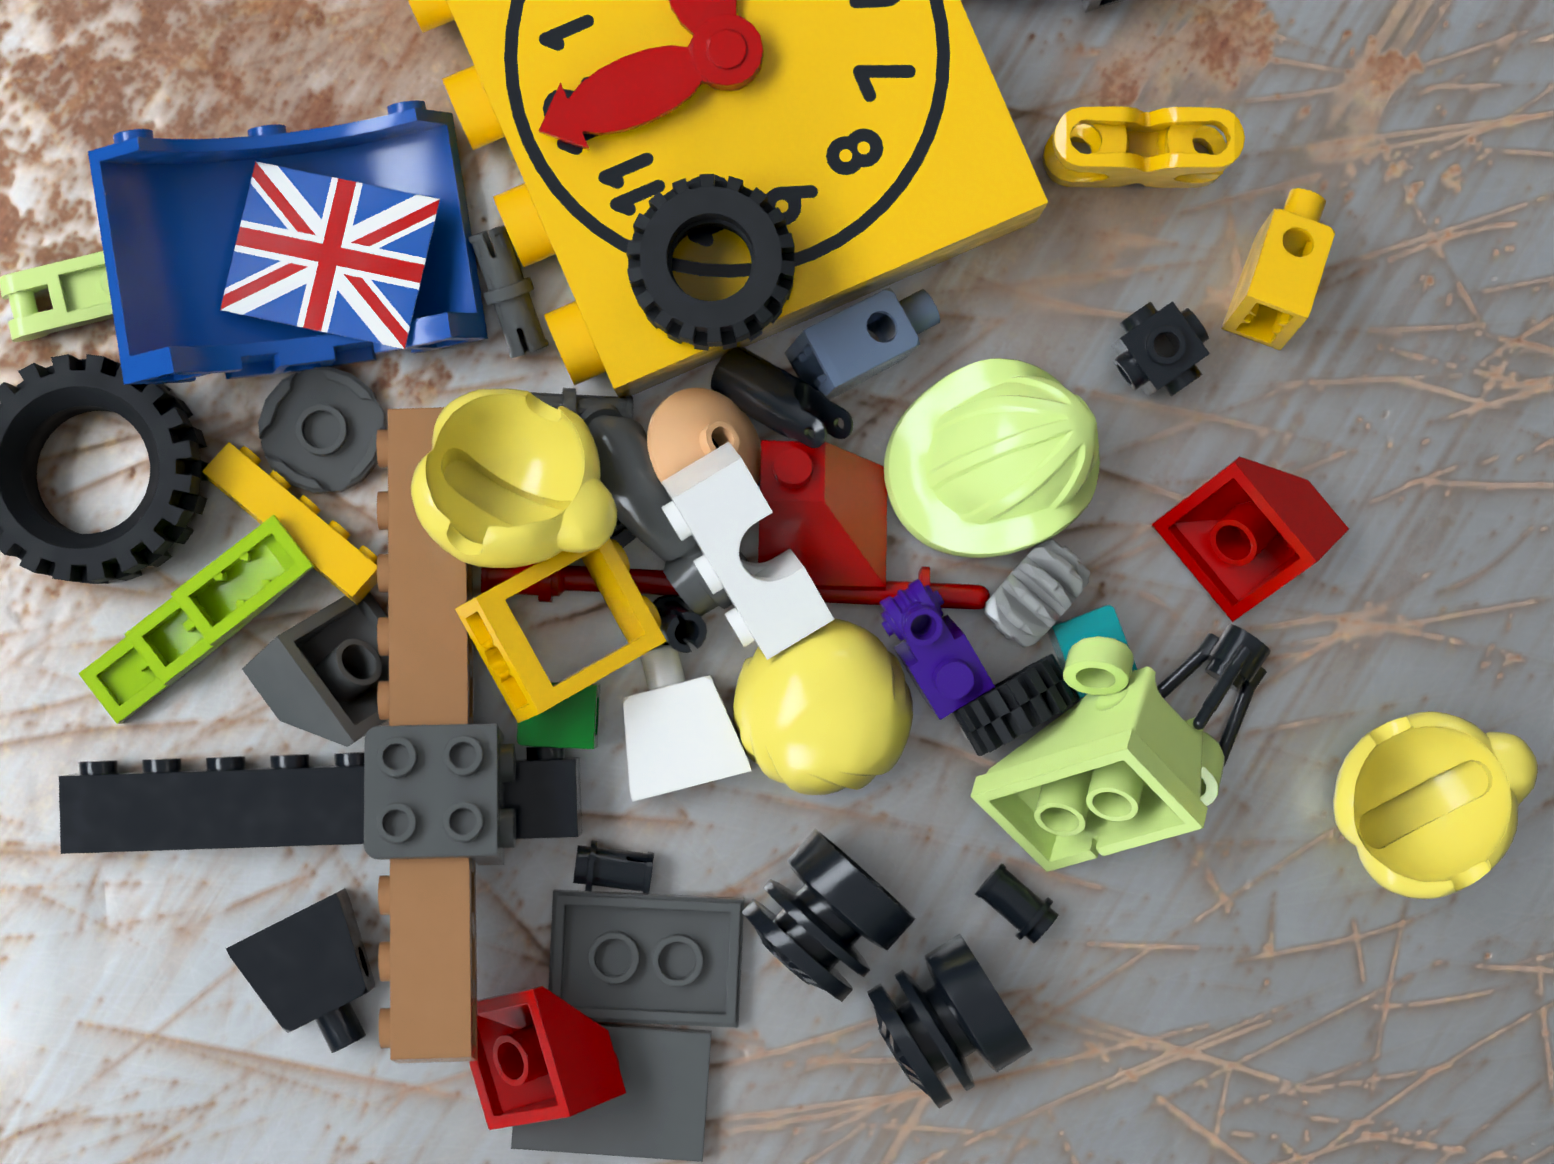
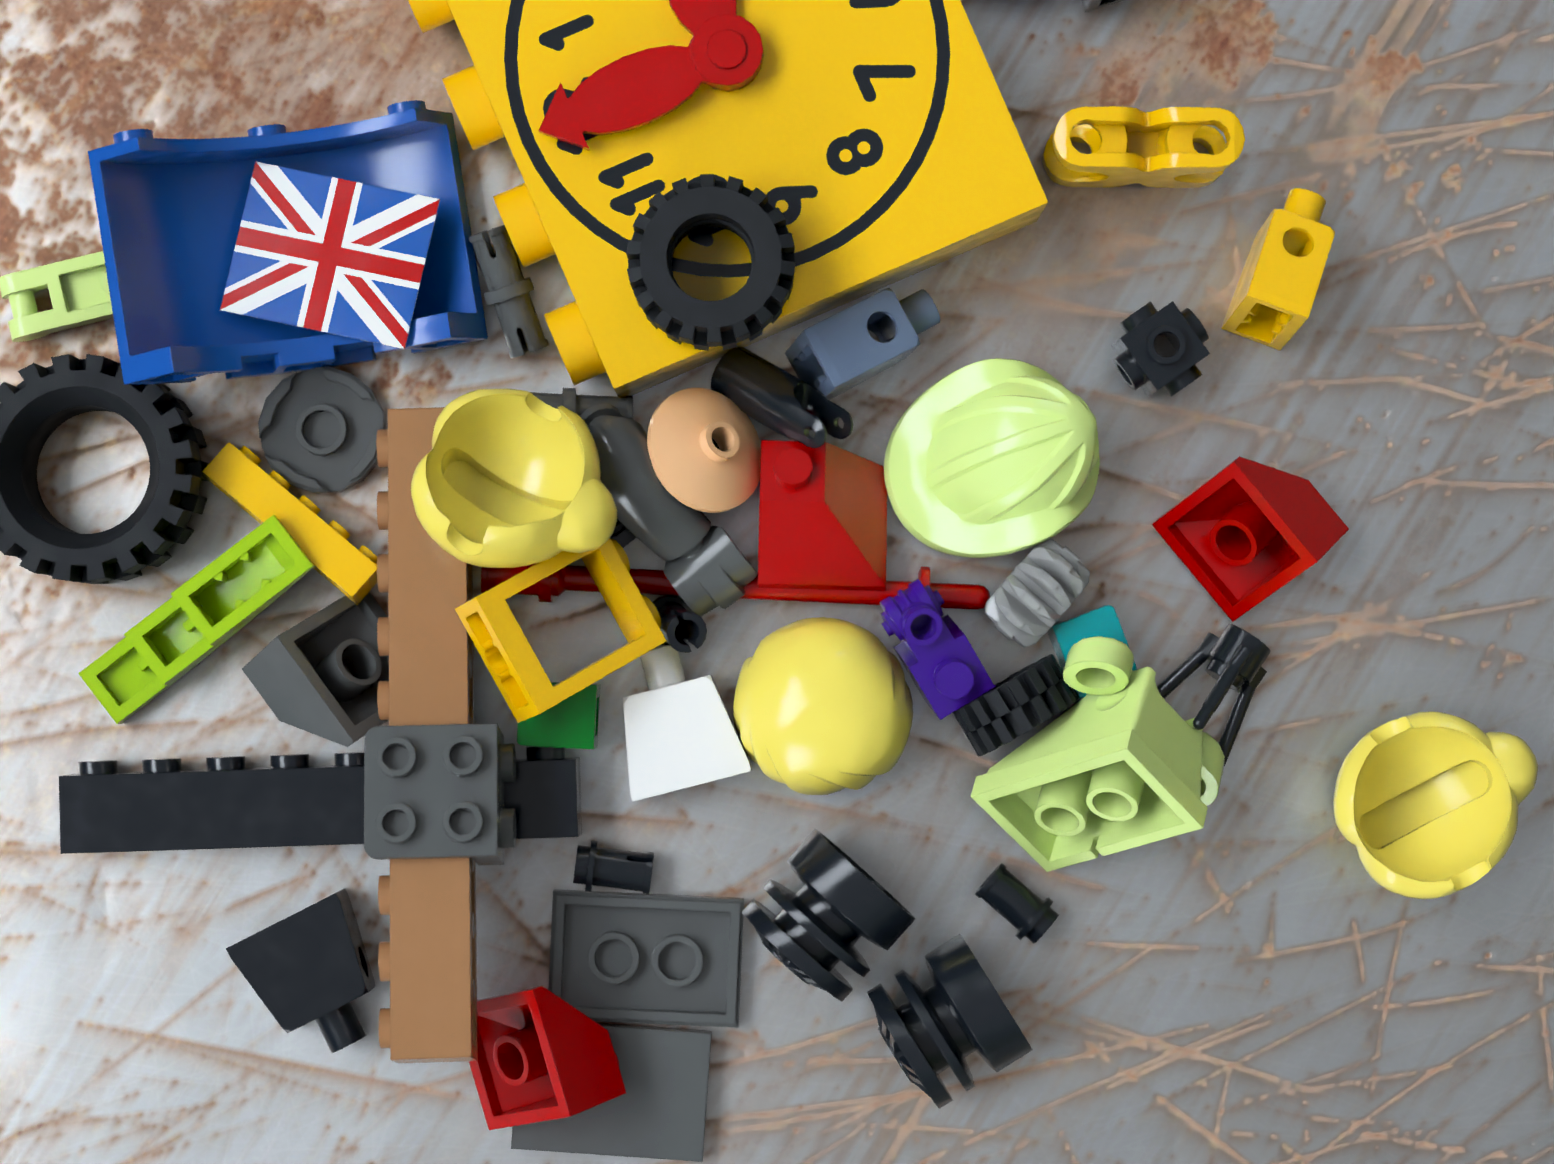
white arch [661,442,835,660] -> none

